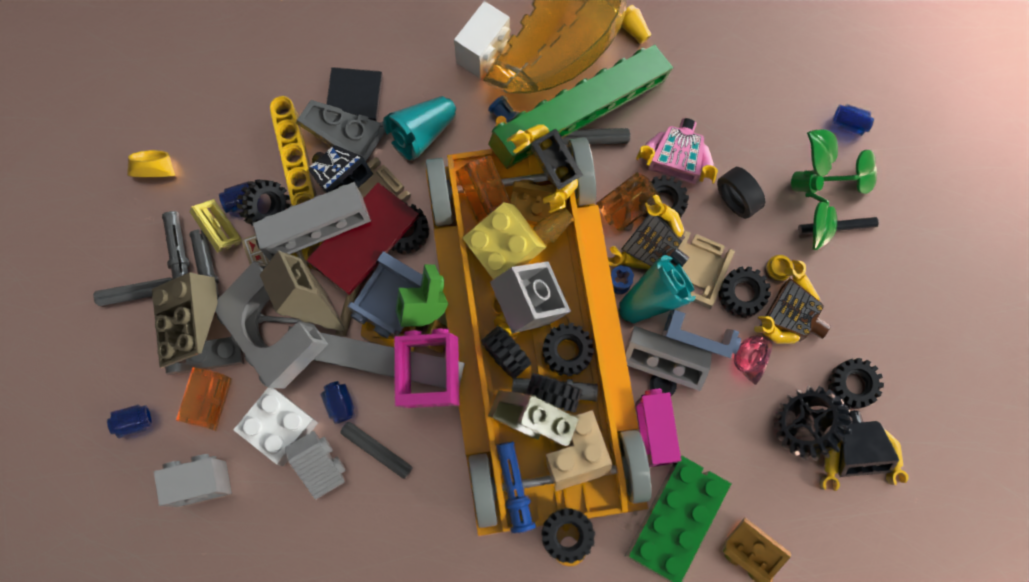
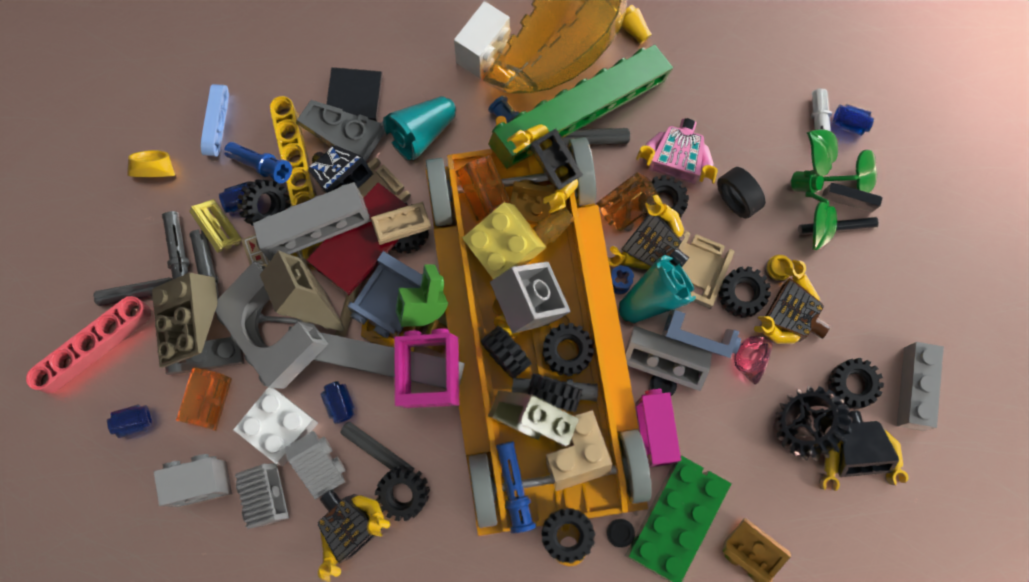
none -> coral beam [26,296,151,394]
none -> light blue beam [201,84,229,157]
none -> blue pin [224,142,292,183]
none -> light grey brick [235,463,289,529]
none -> torso [318,489,390,582]
none -> tan plate [371,202,431,245]
none -> black tyre [375,465,430,521]
none -> black plate [607,519,635,548]
none -> white axle [811,88,832,131]
none -> black tile [822,183,883,212]
none -> light grey brick [897,342,944,431]

